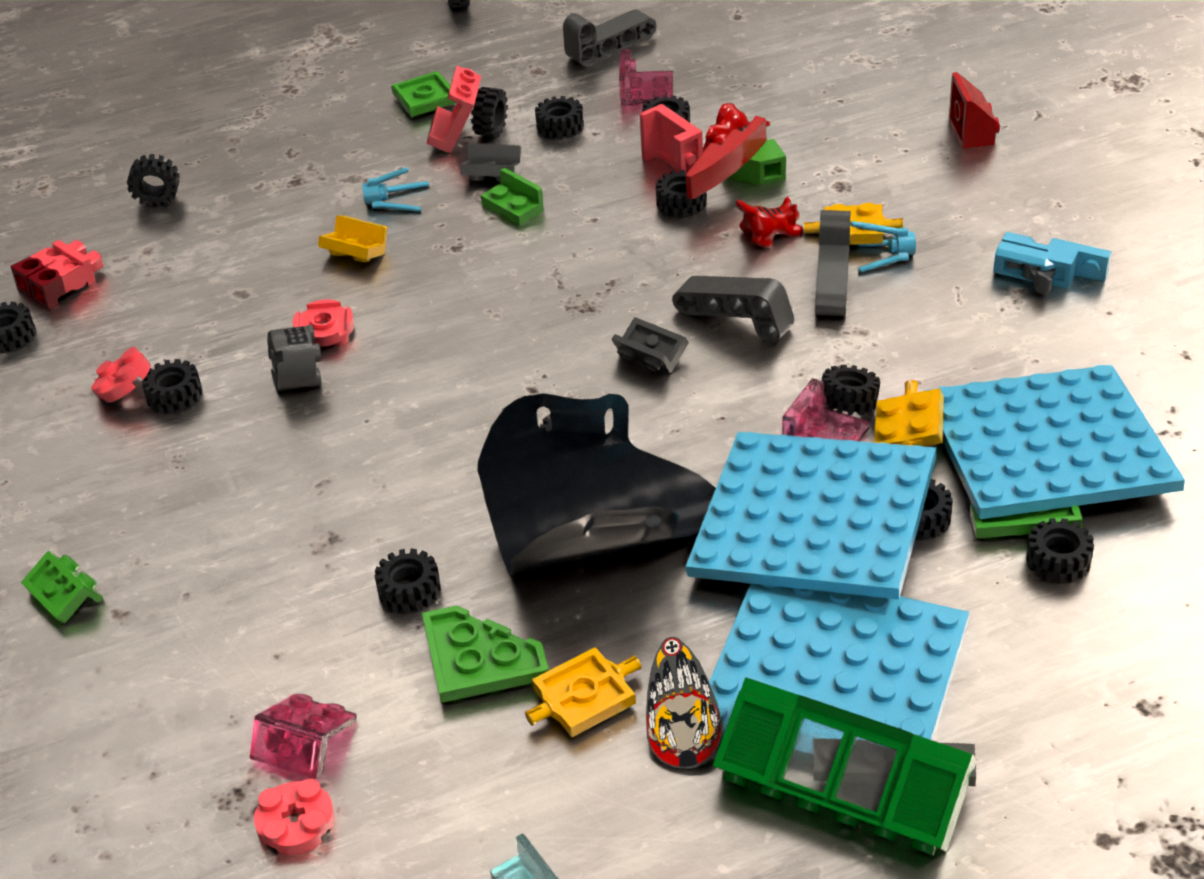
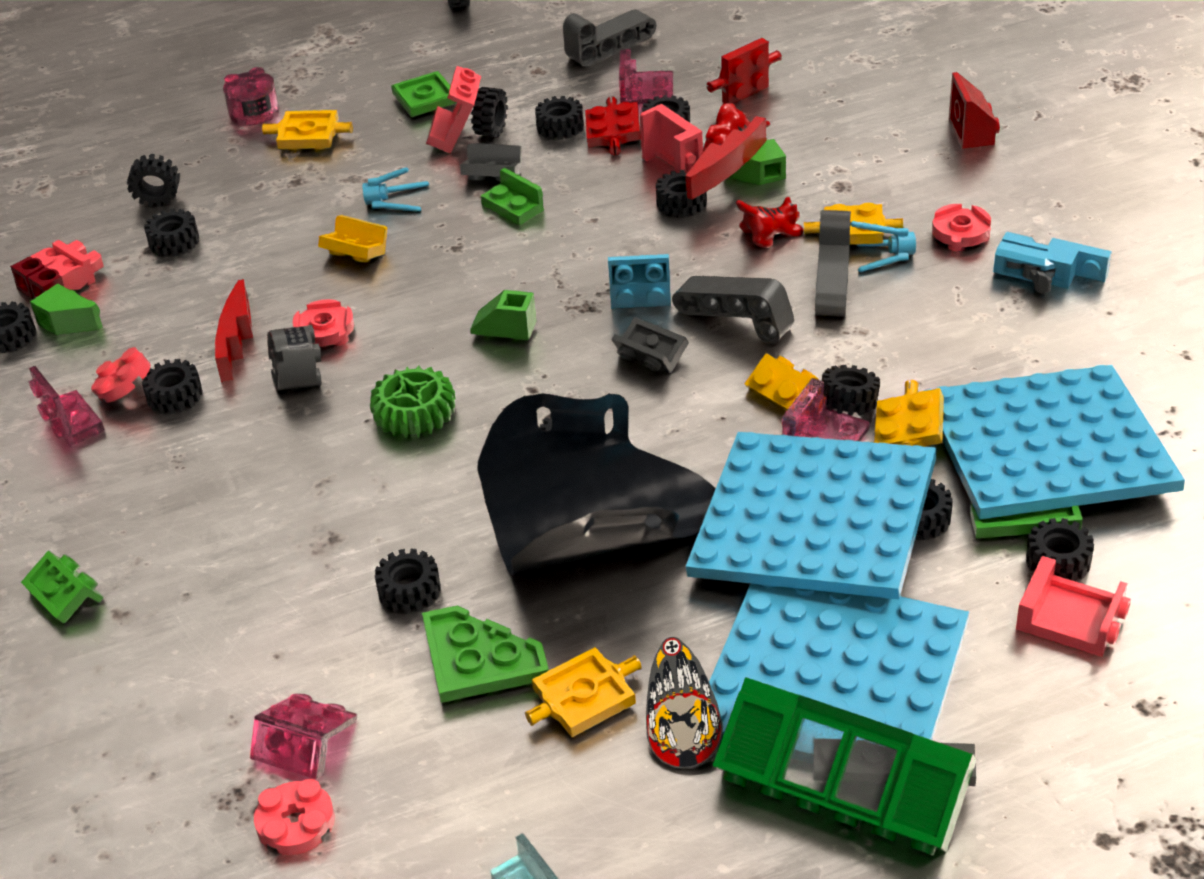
none -> clear pink bracket [28,366,105,447]
none -> bright green slope [30,284,103,335]
none -> black tyre [144,209,199,257]
none -> red slope [215,279,253,382]
none -> clear pink brick [223,67,280,126]
none -> yellow plate [262,110,353,150]
none -> bright green gear [370,365,456,438]
none -> bright green slope [470,290,537,340]
none -> red plate [585,97,641,156]
none -> medium azure slope [608,254,671,309]
none -> red plate [706,38,782,104]
none -> yellow bracket [744,353,820,417]
none -> coral plate [932,204,991,252]
none -> coral panel [1016,556,1131,657]

